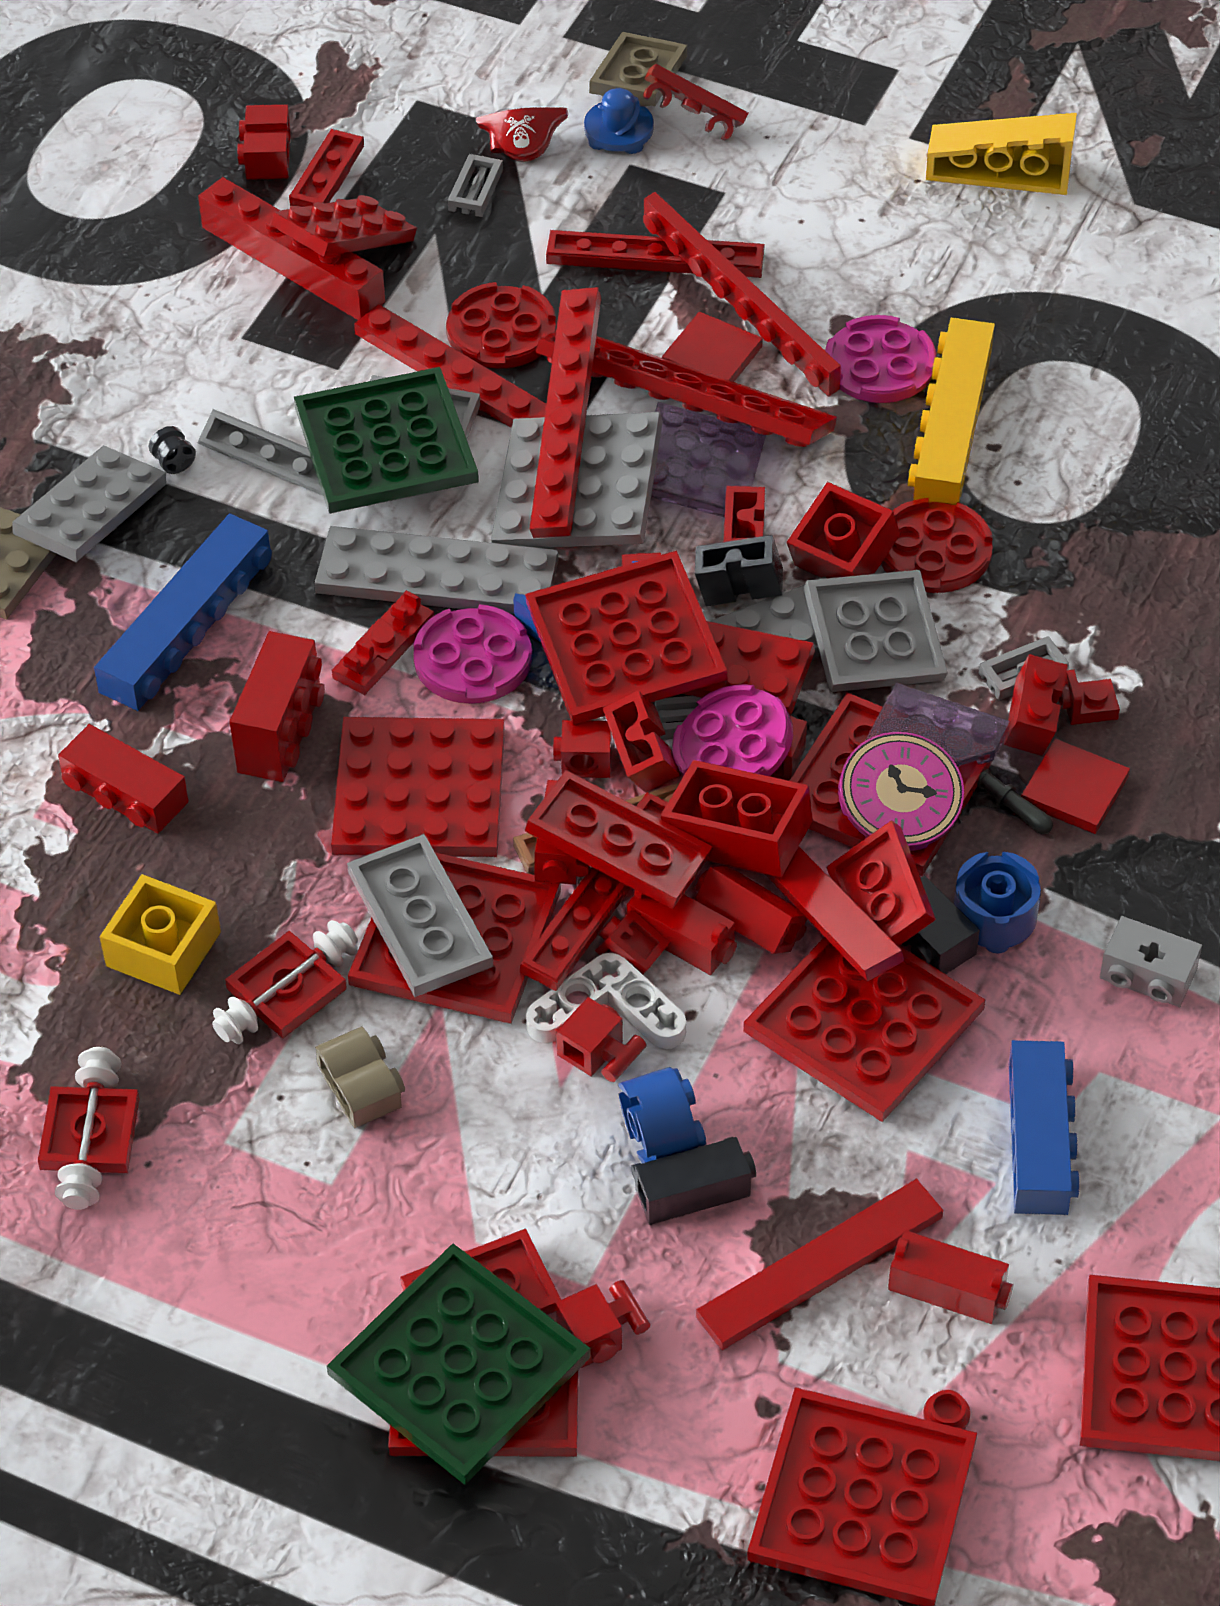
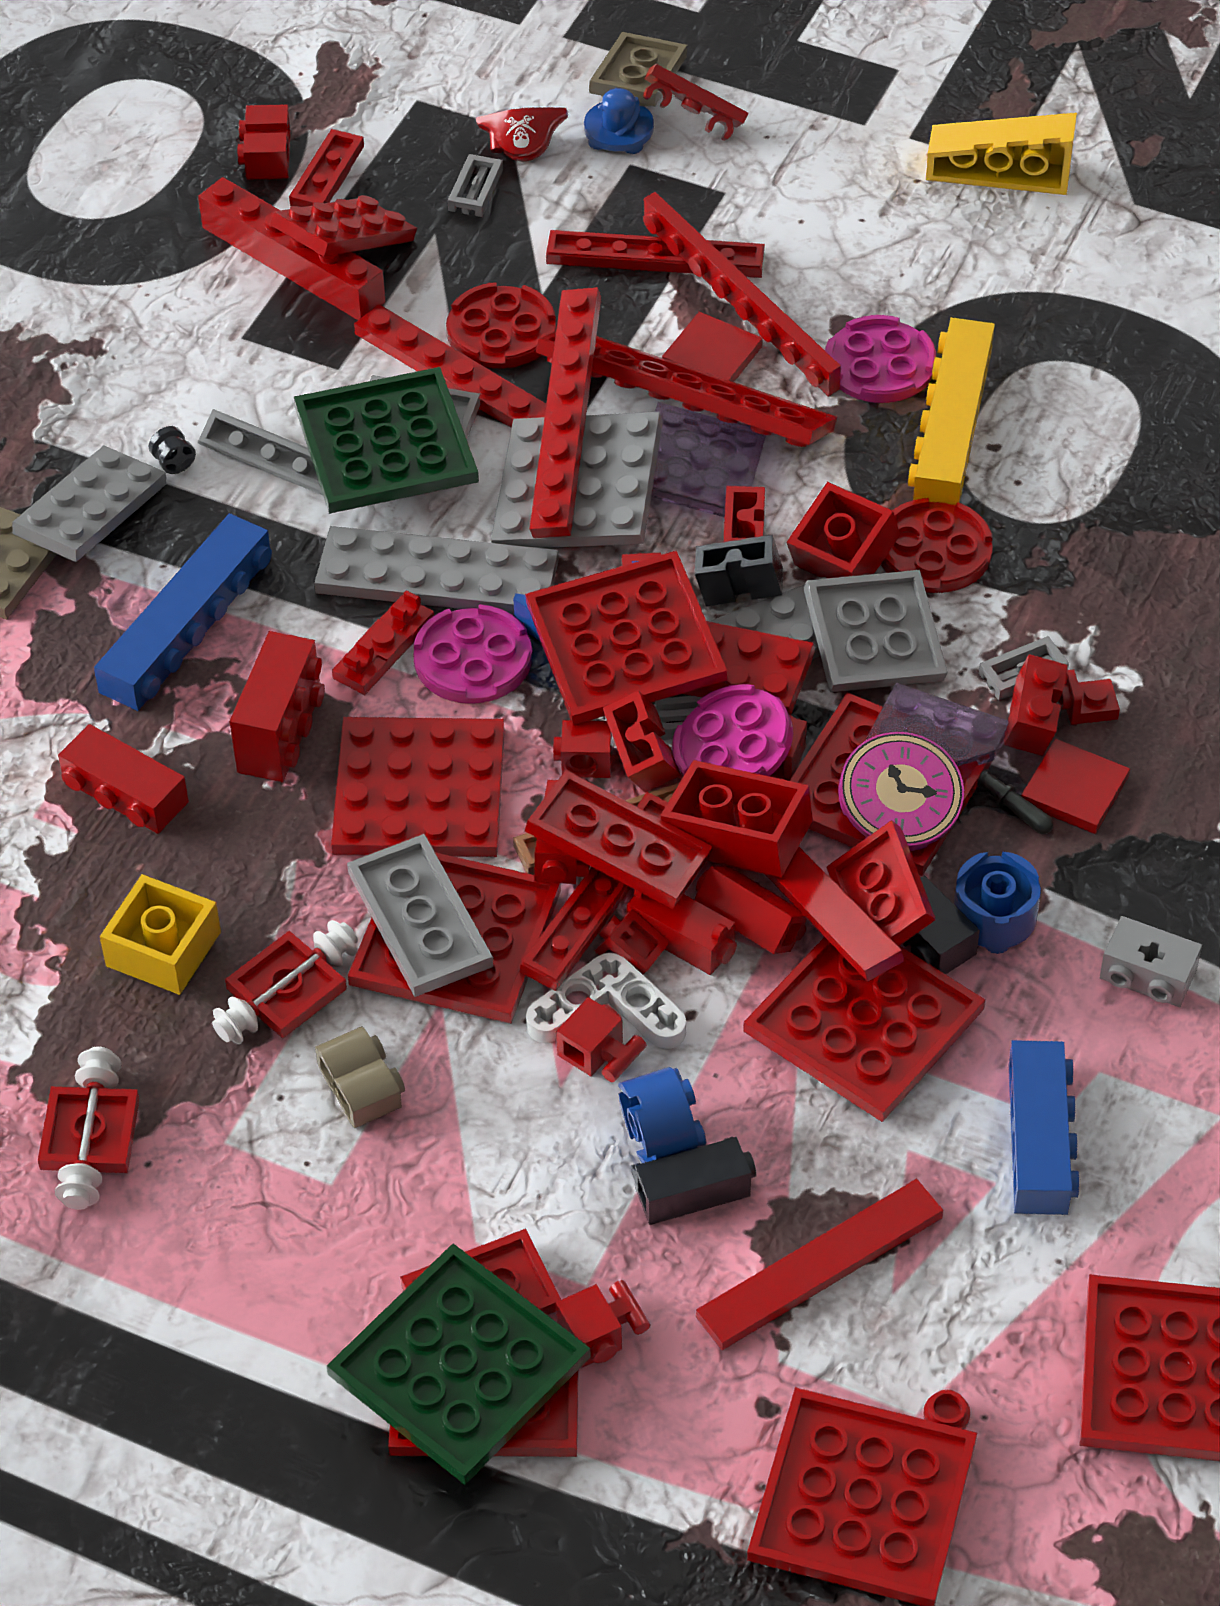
red brick [888,1230,1014,1324] -> none

